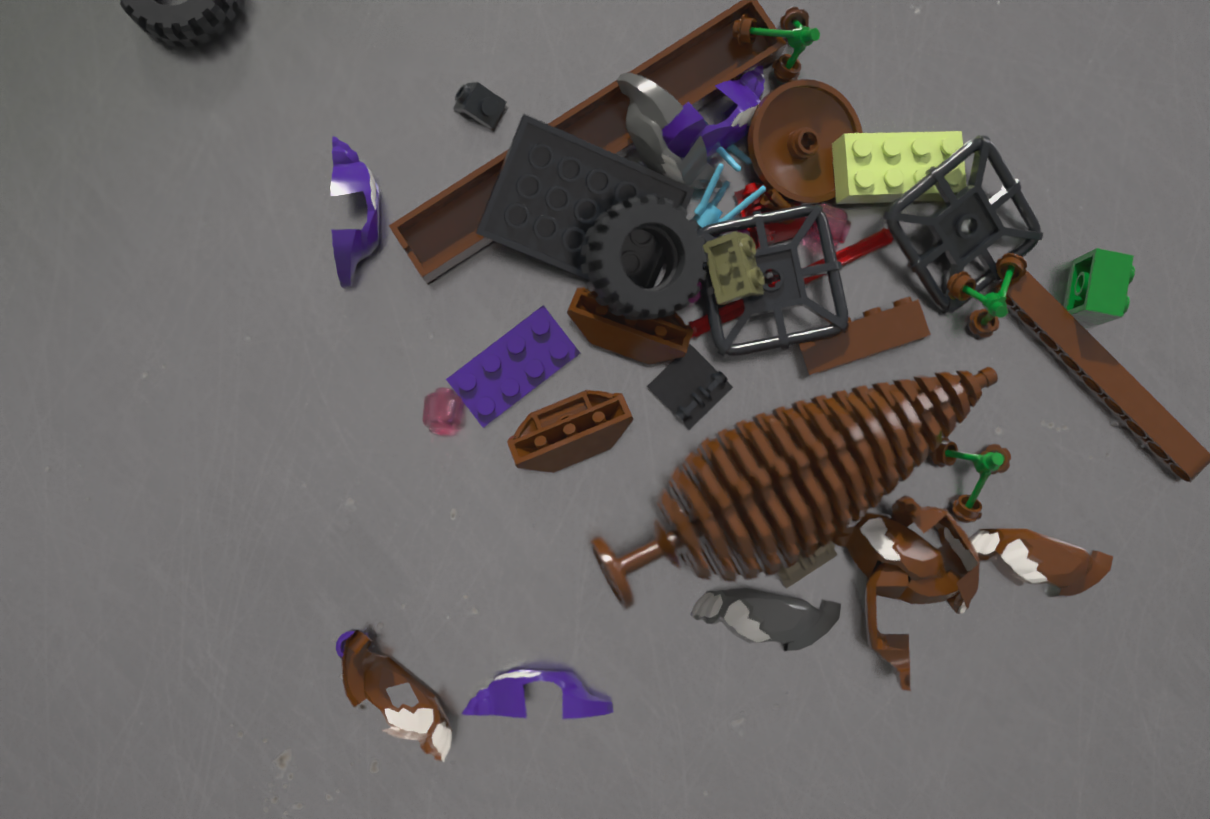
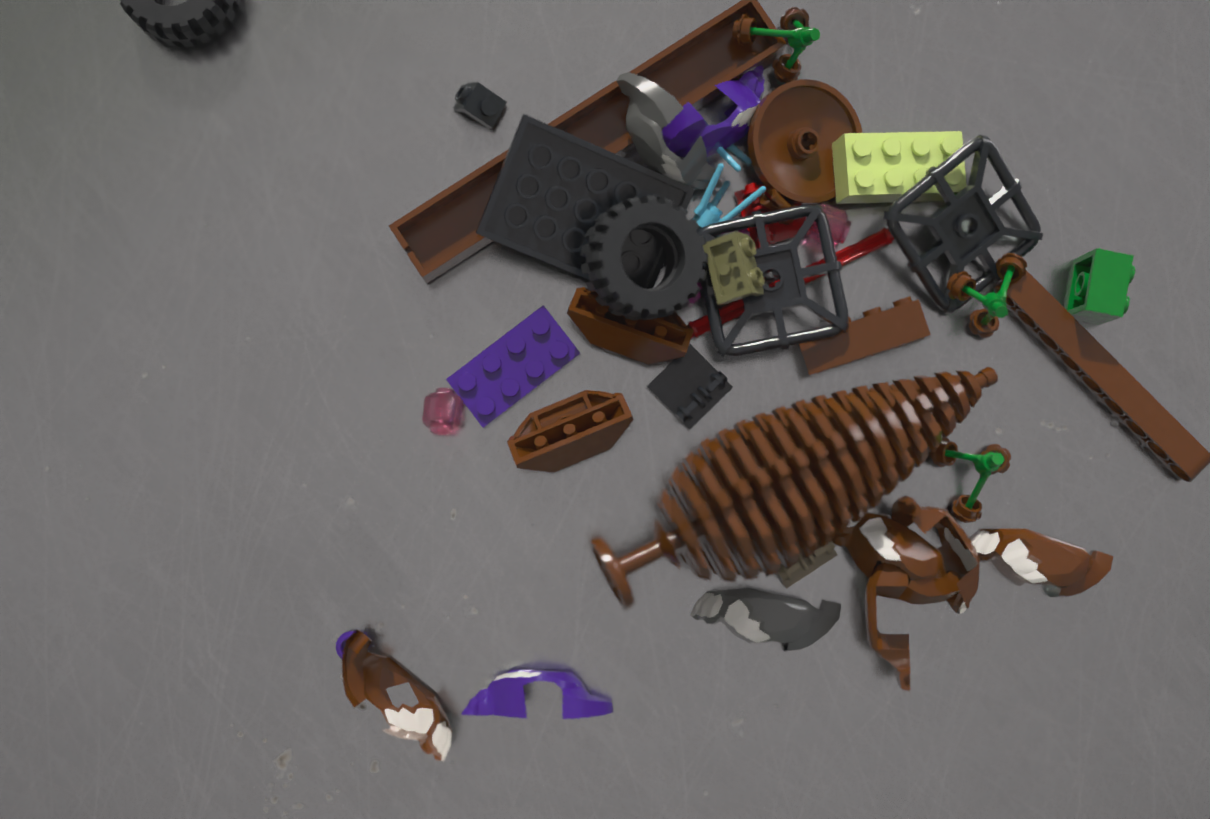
dark purple animal [331,136,380,288] -> none

